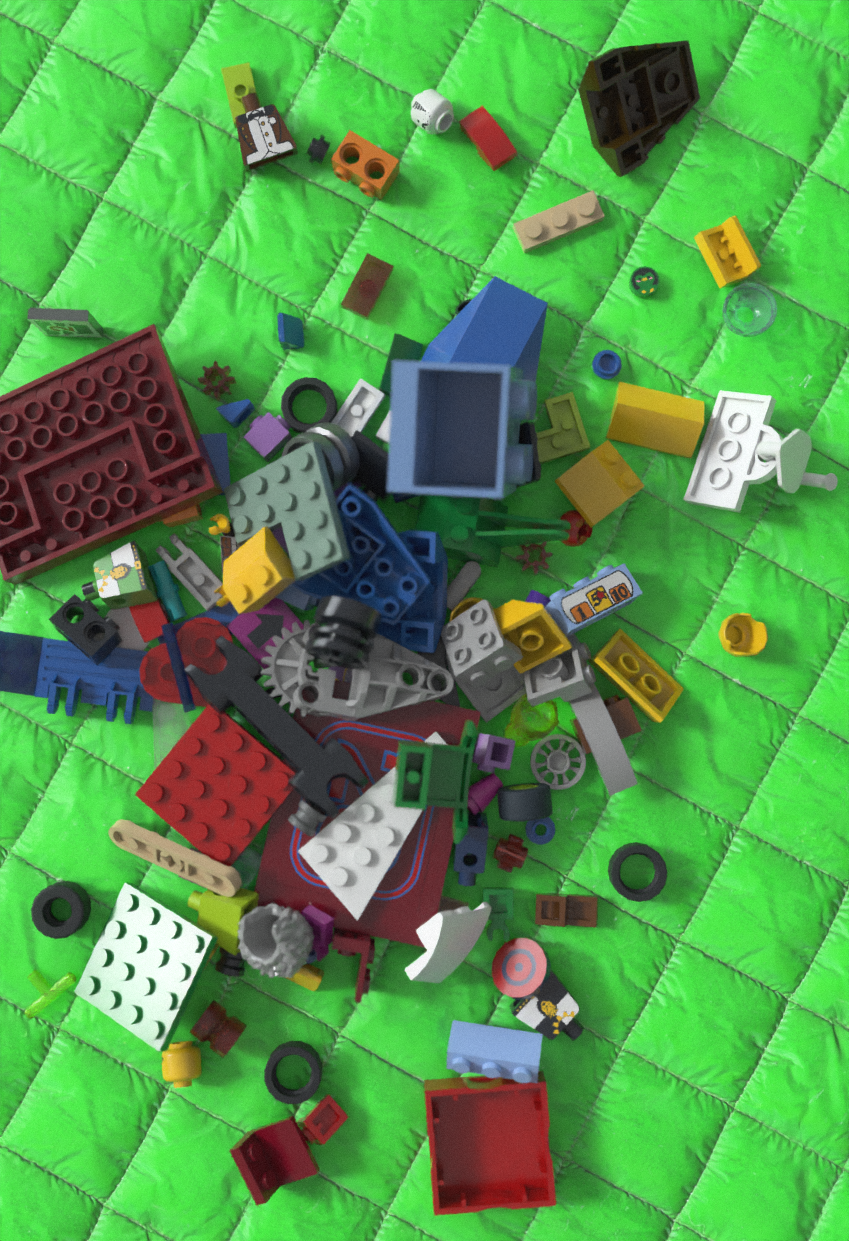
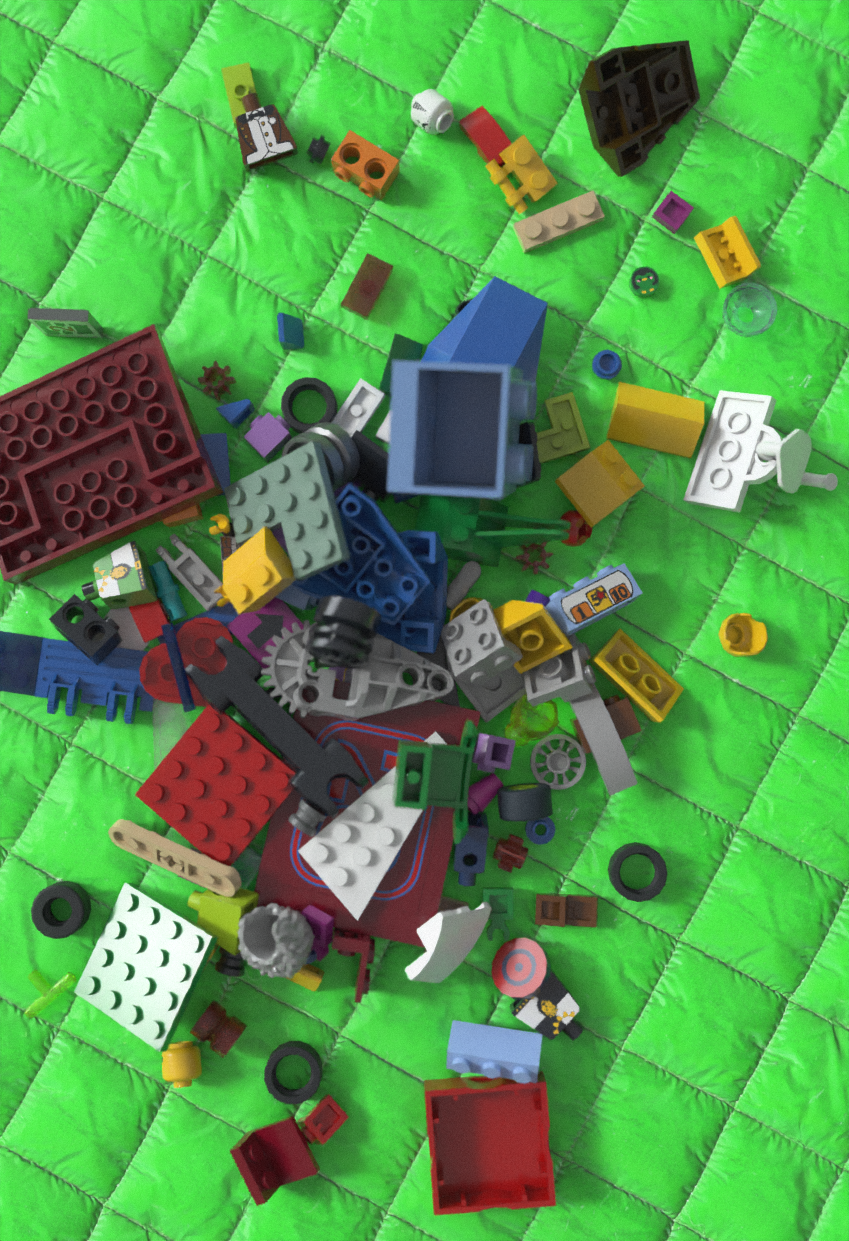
none -> yellow plate [485,135,558,215]
none -> magenta plate [652,191,694,234]

